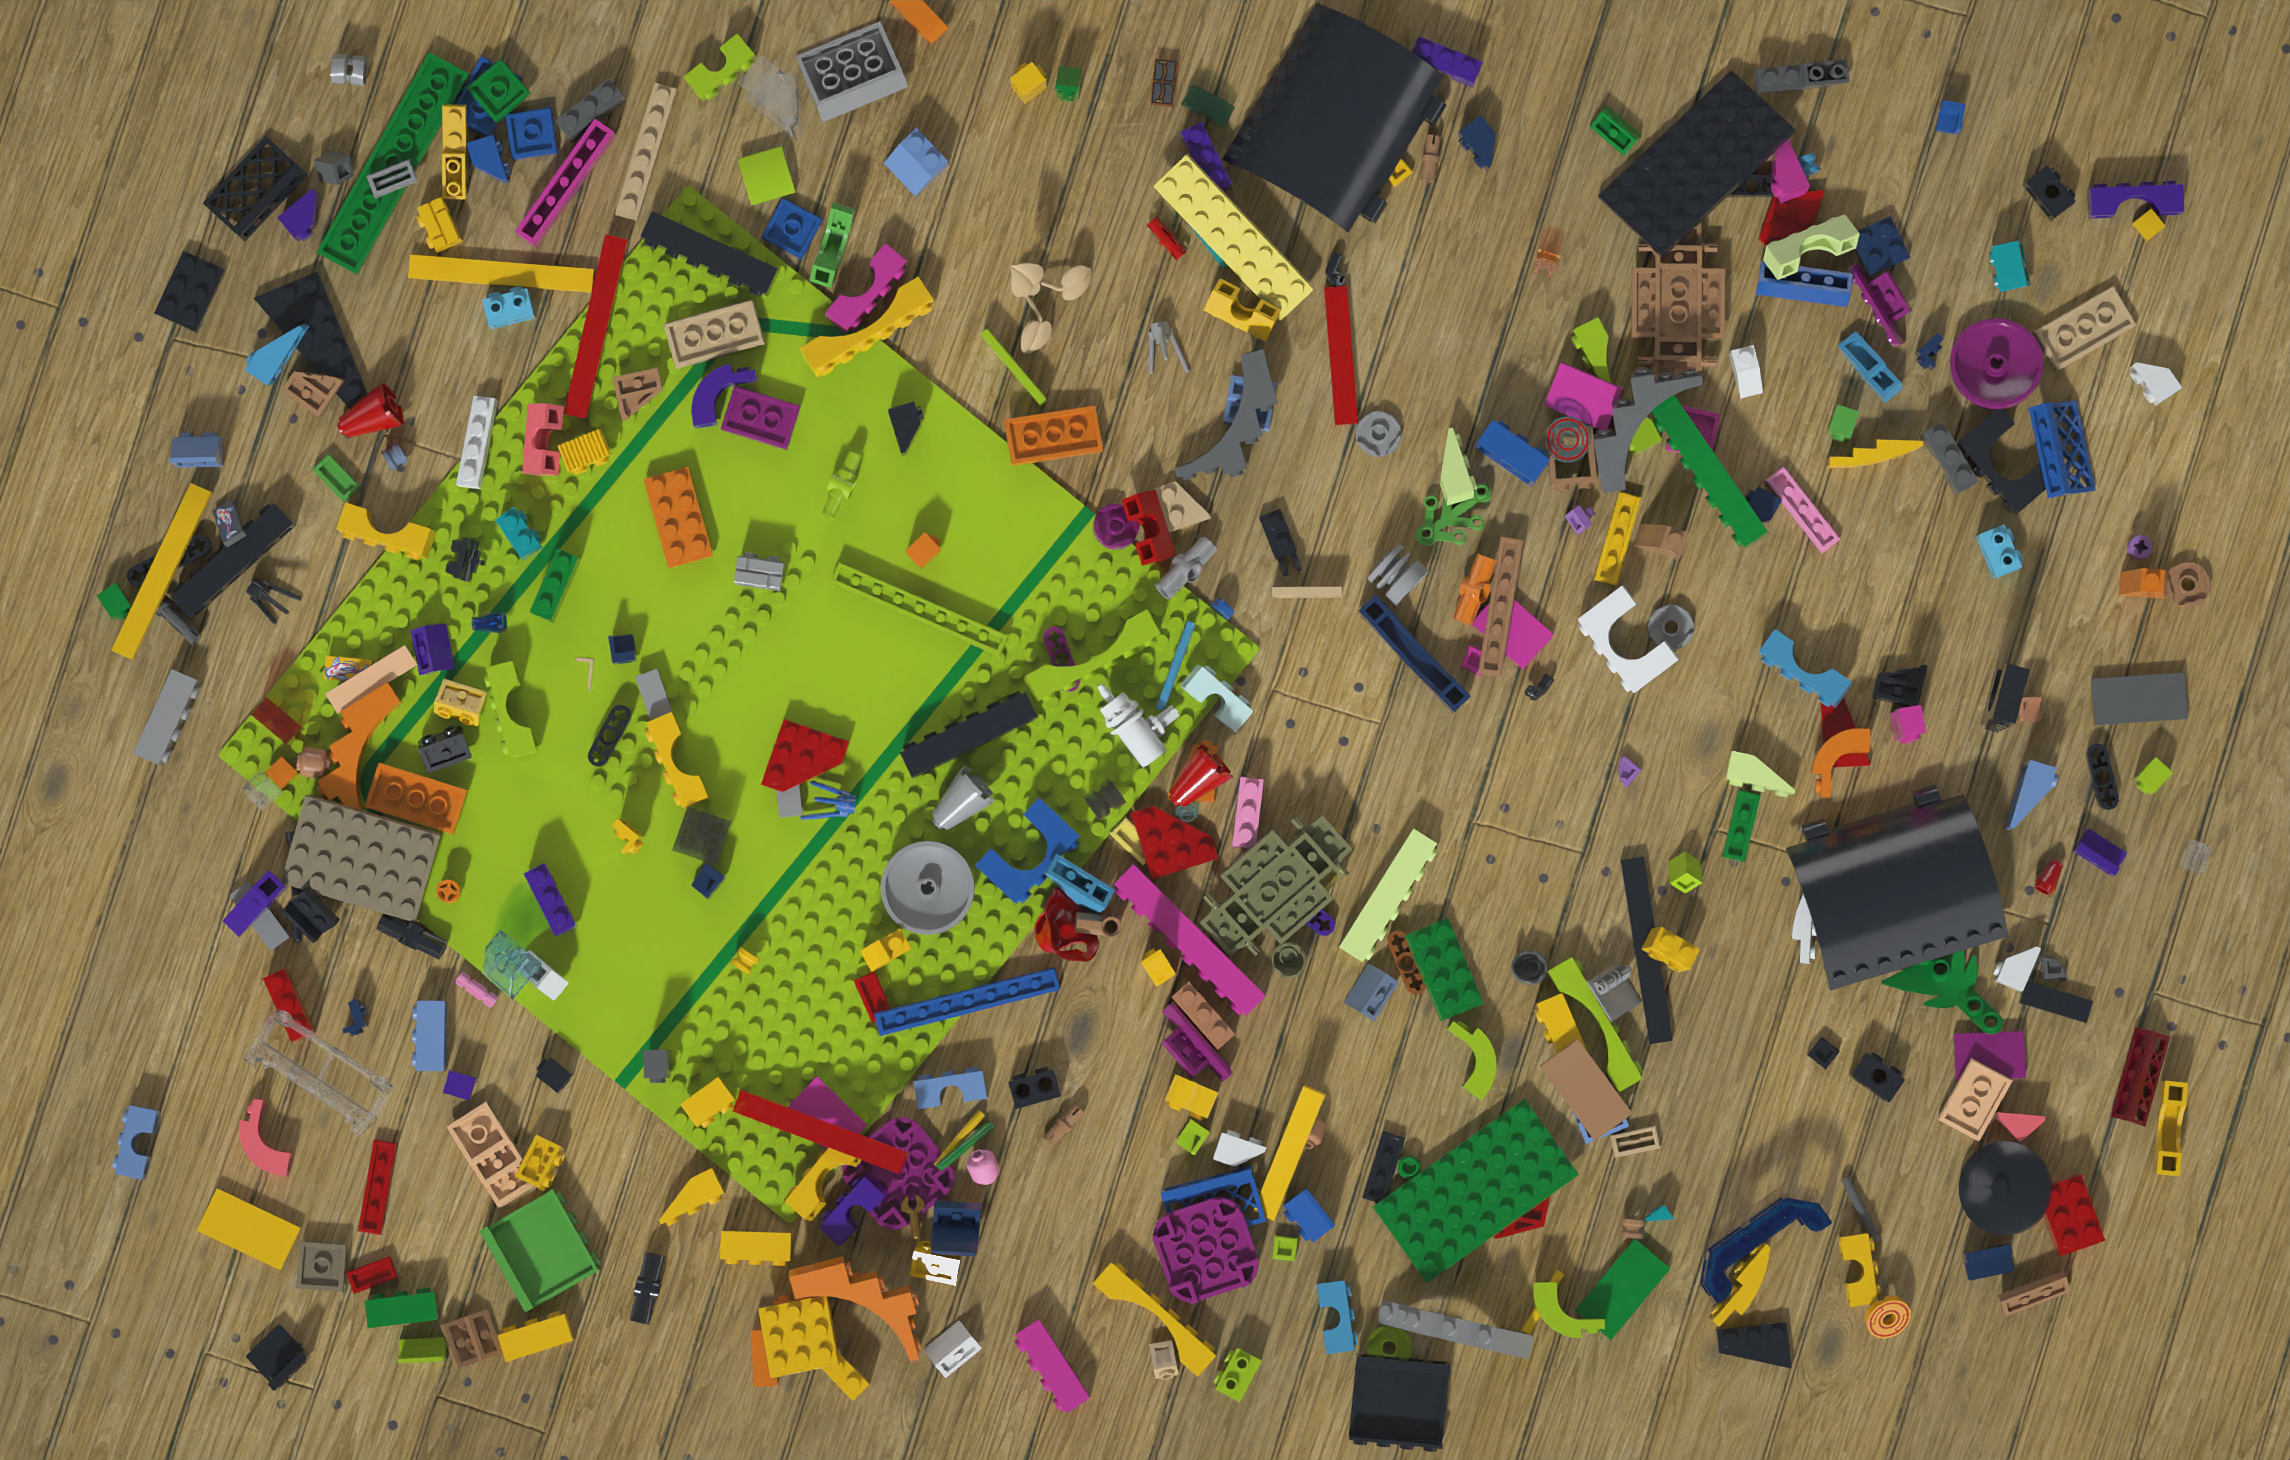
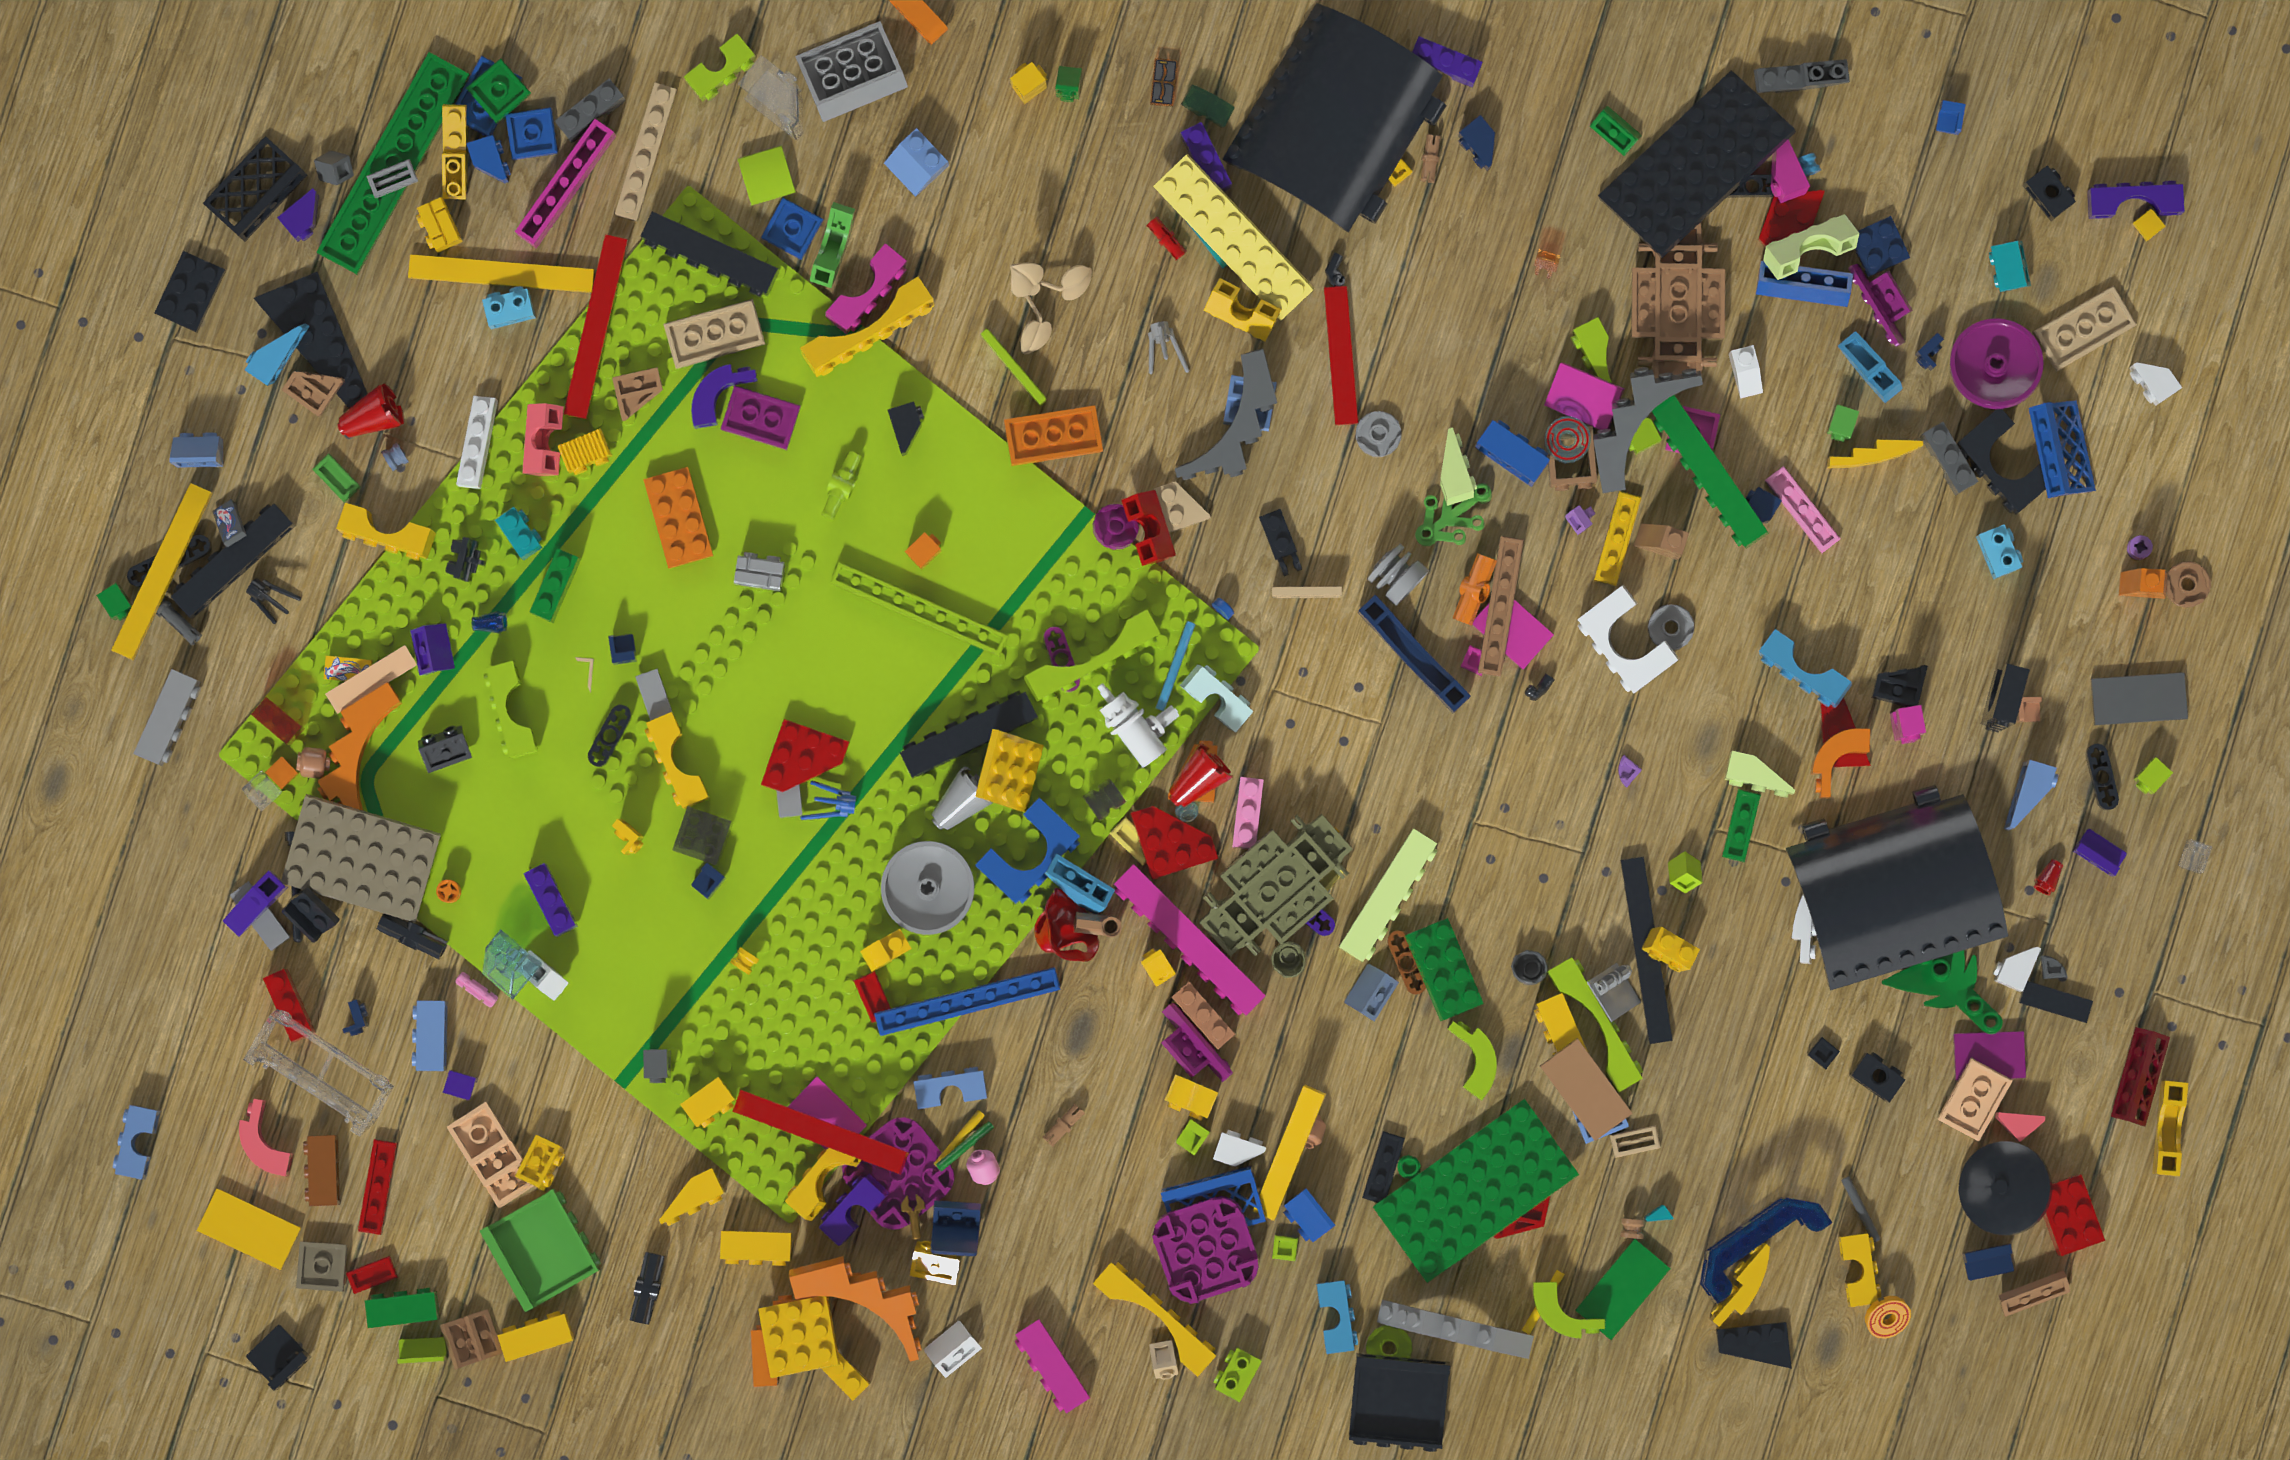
light grey wheel [331,53,368,86] -> none
orange plate [365,763,468,835] -> none
yellow bracket [434,679,488,726] -> none
black brick [536,1058,574,1093] -> none
black brick [1008,1066,1061,1109] -> none
light grey piece [1155,537,1217,599] -> none
none -> dark orange brick [303,1135,340,1206]
none -> yellow plate [975,729,1044,812]

